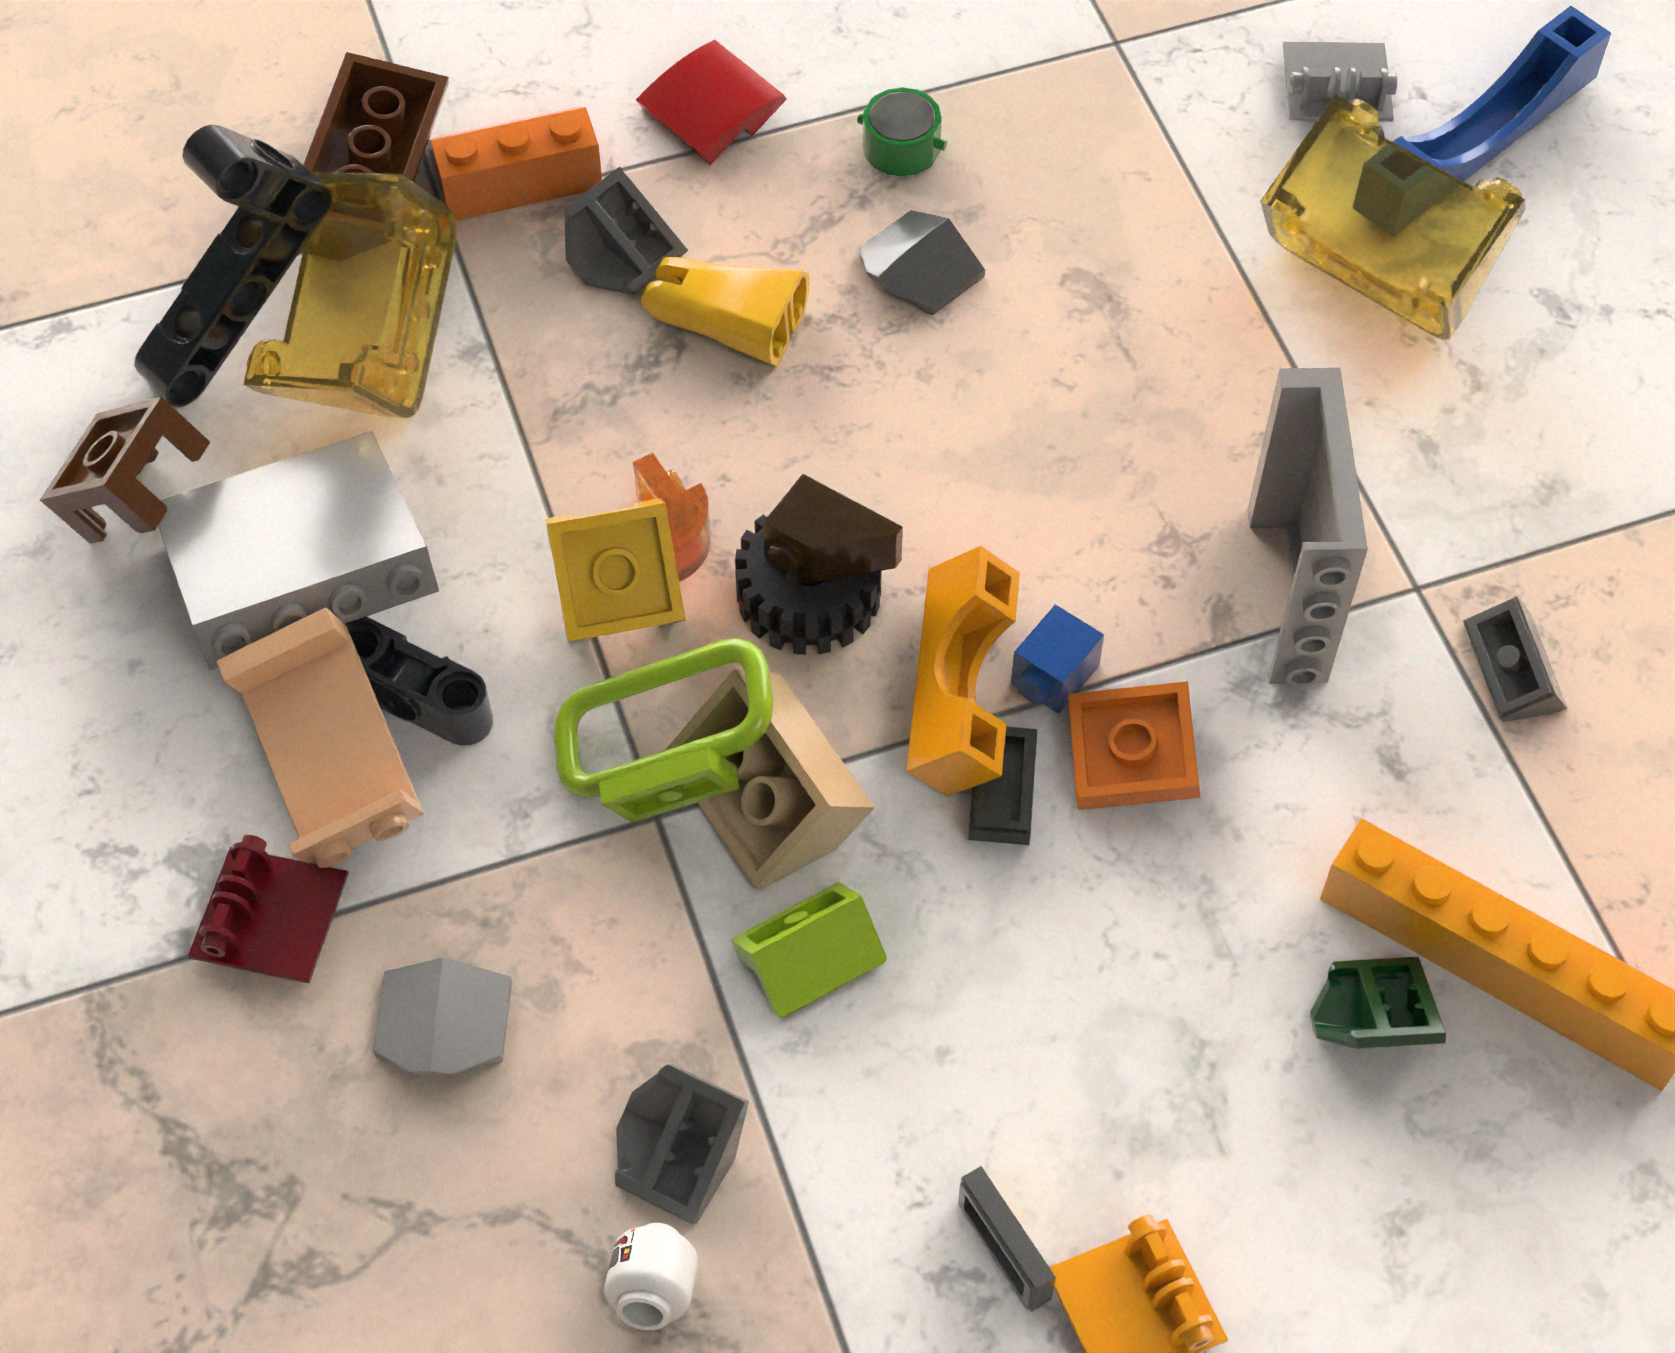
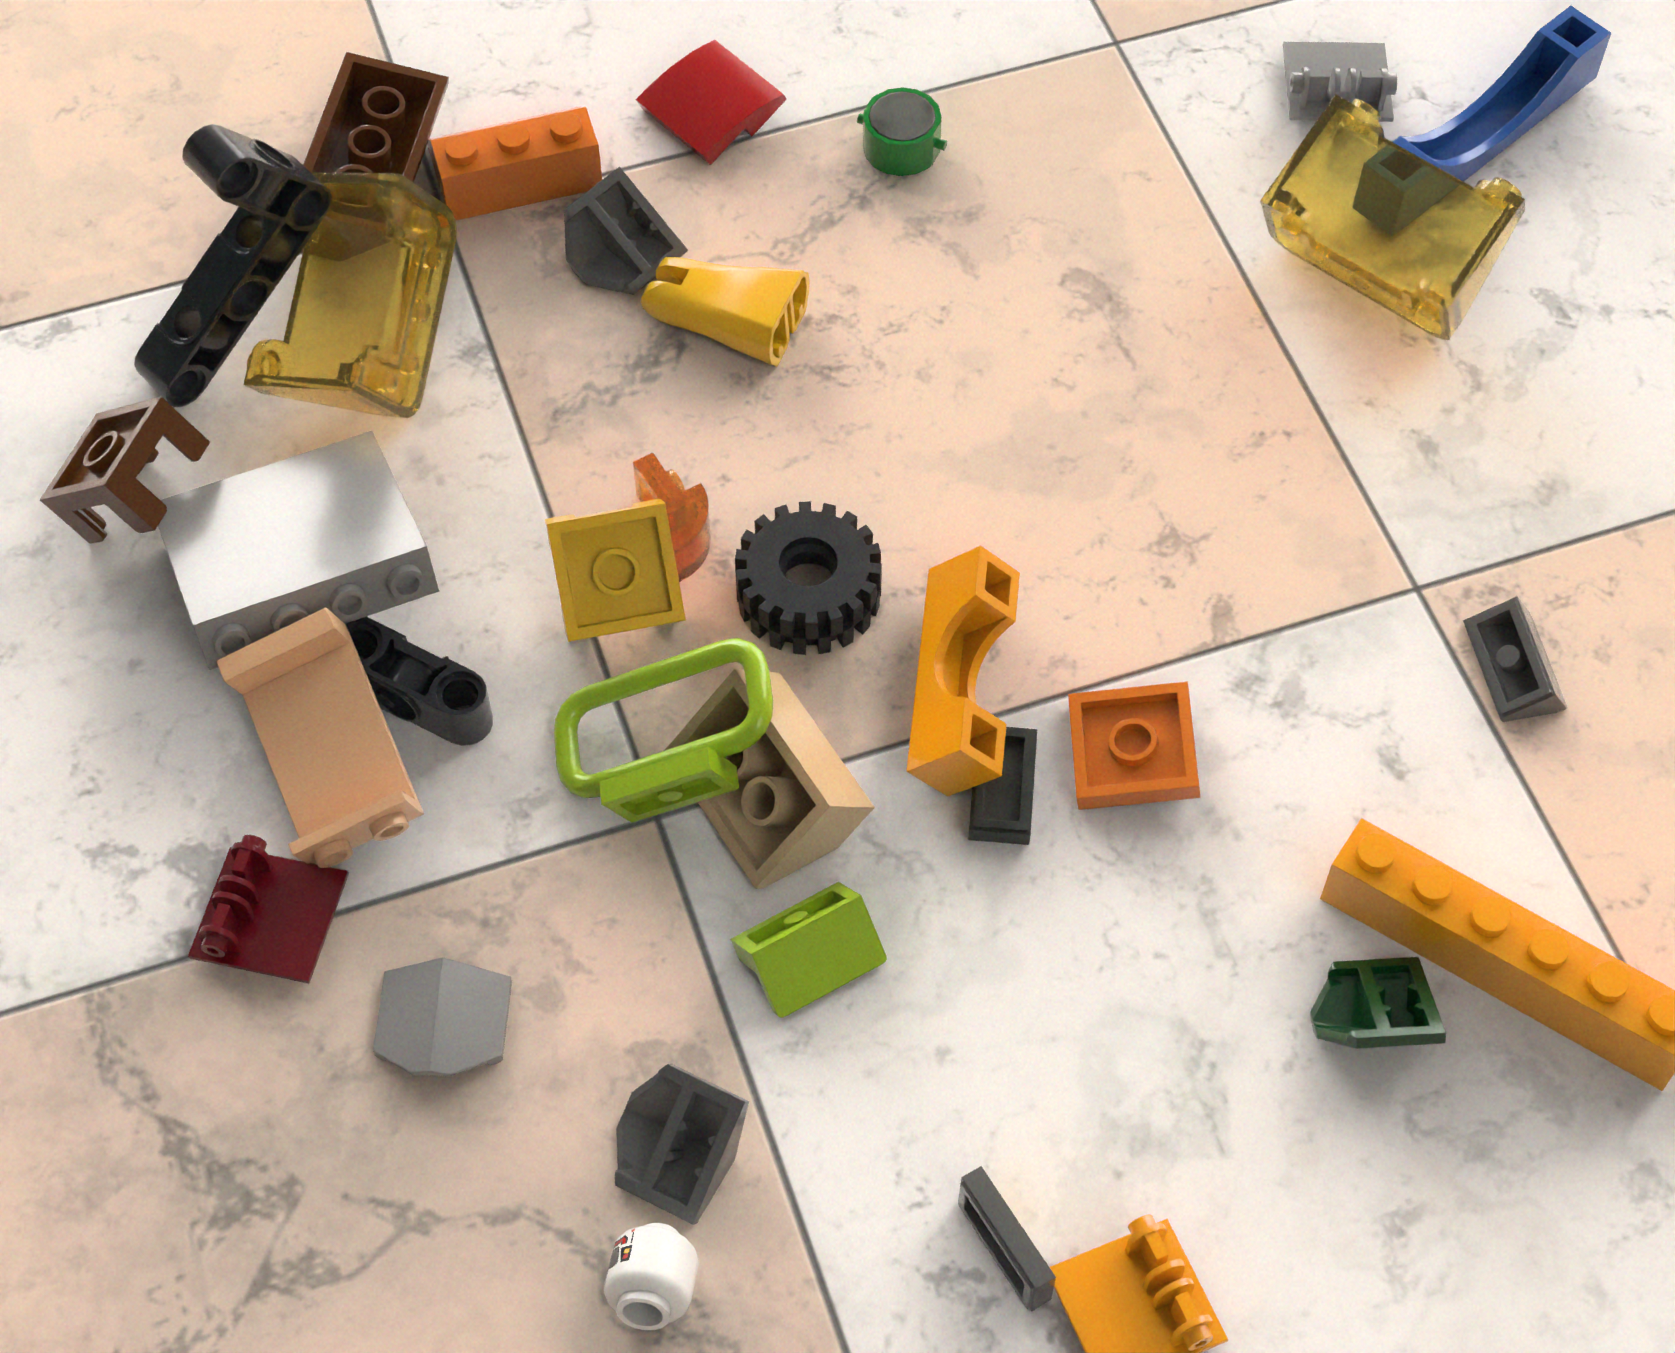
dark brown slope [763,474,903,583] -> none
dark grey slope [859,210,985,315] -> none
blue brick [1011,604,1104,714] -> none
light grey panel [1247,368,1368,687] -> none

